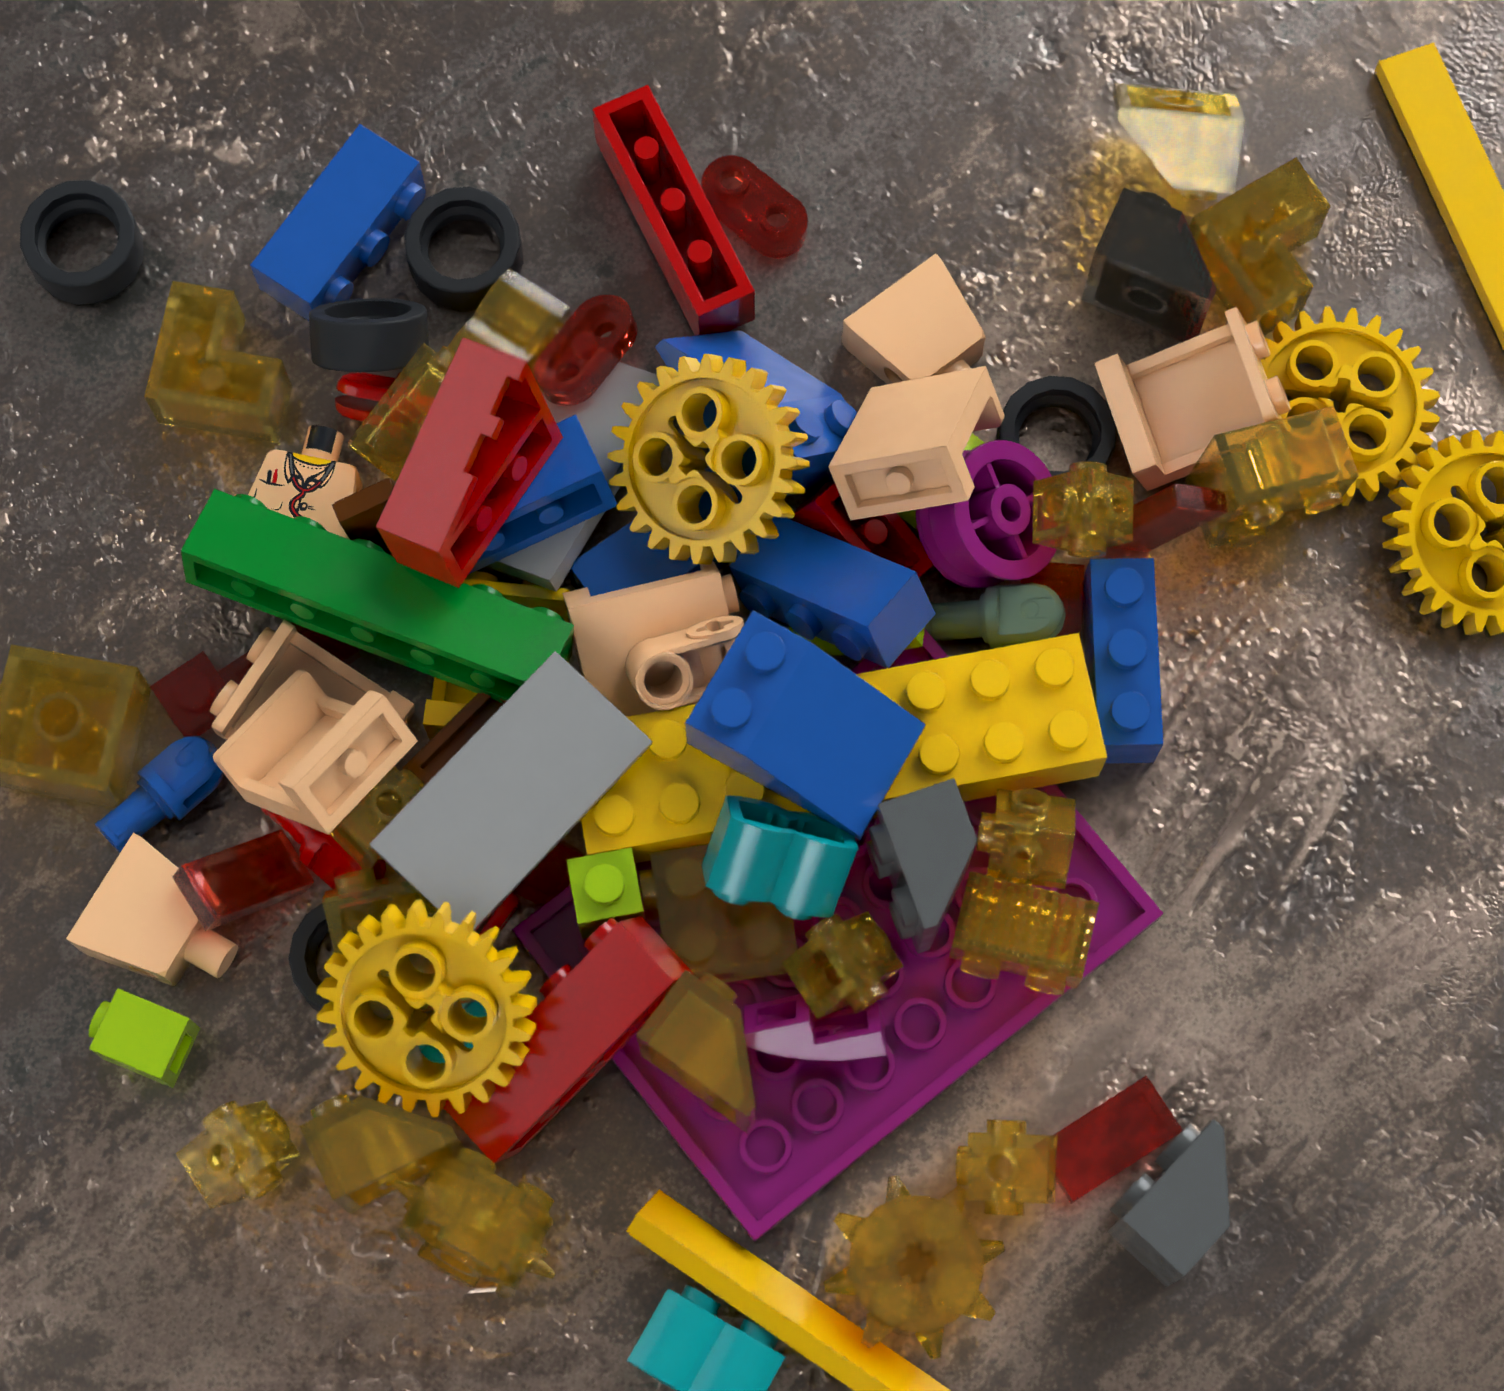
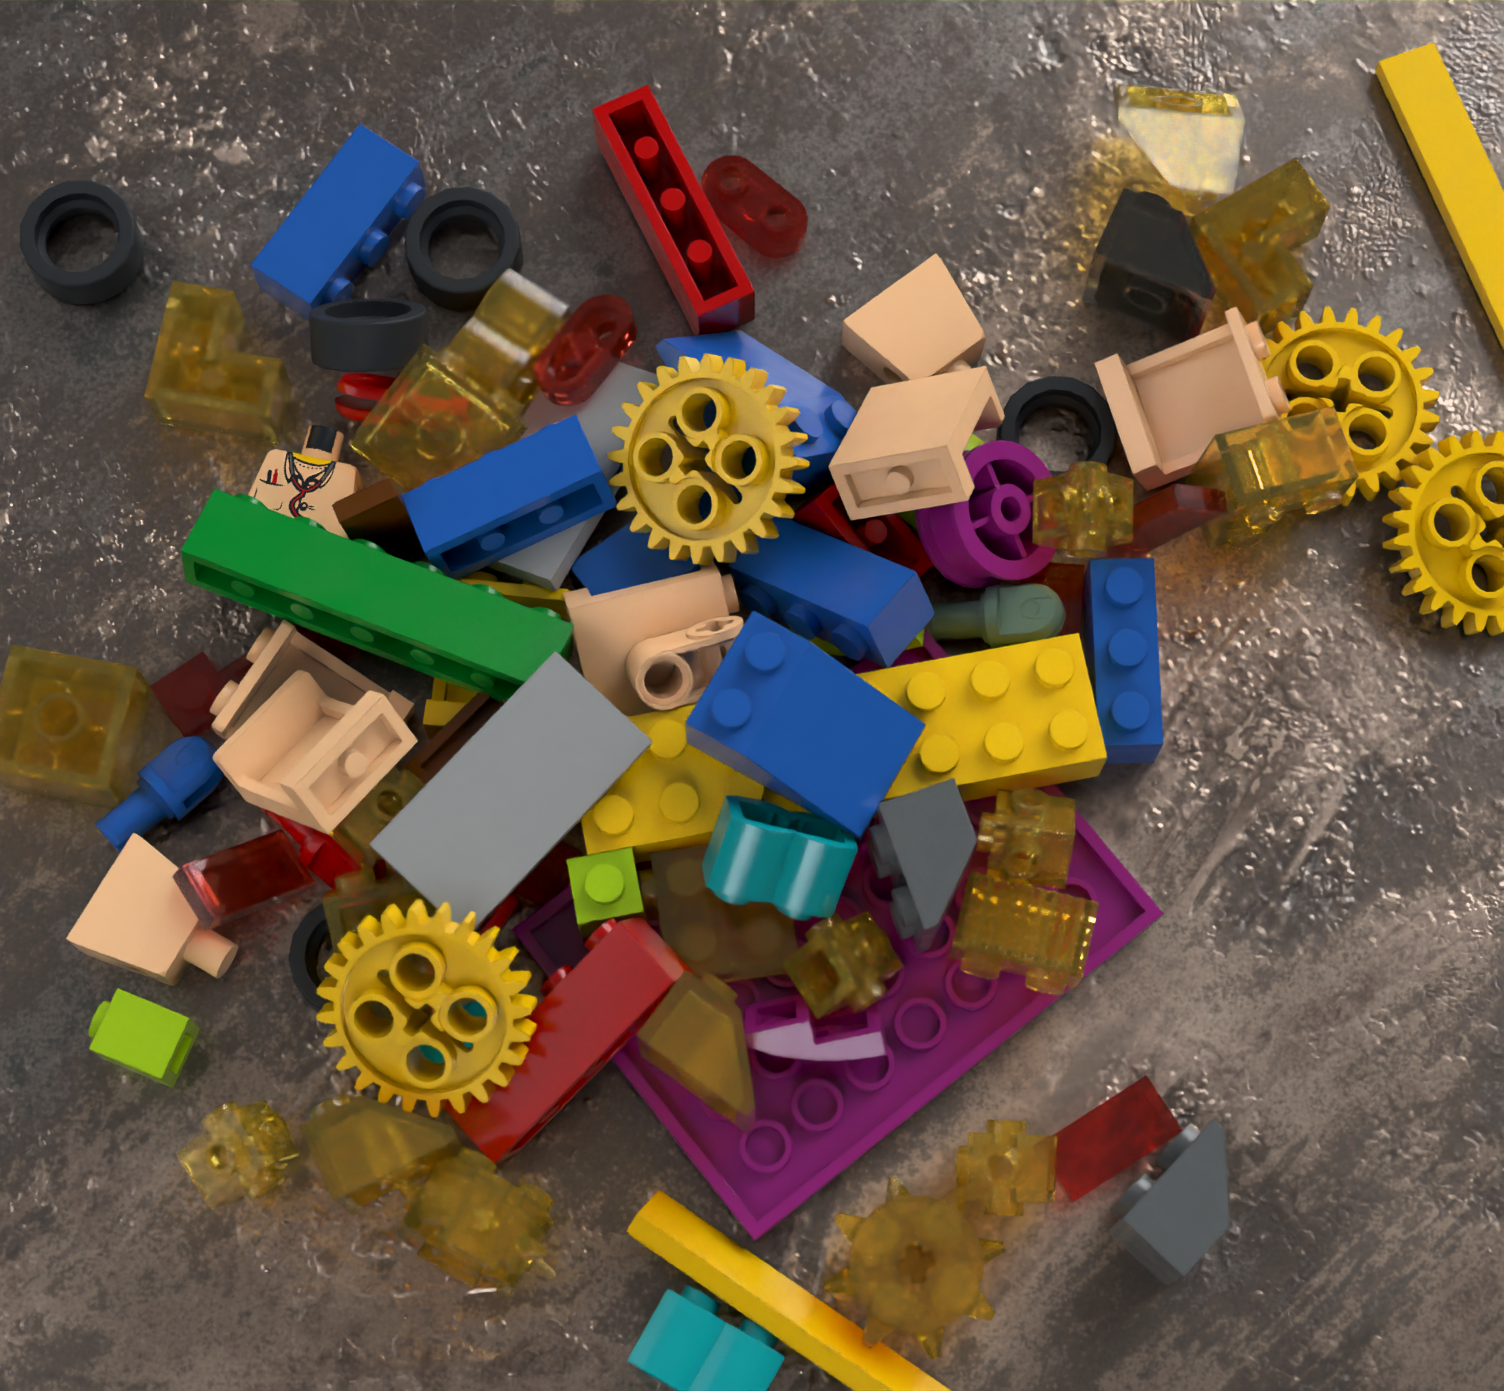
red wedge [376,337,563,588] -> none

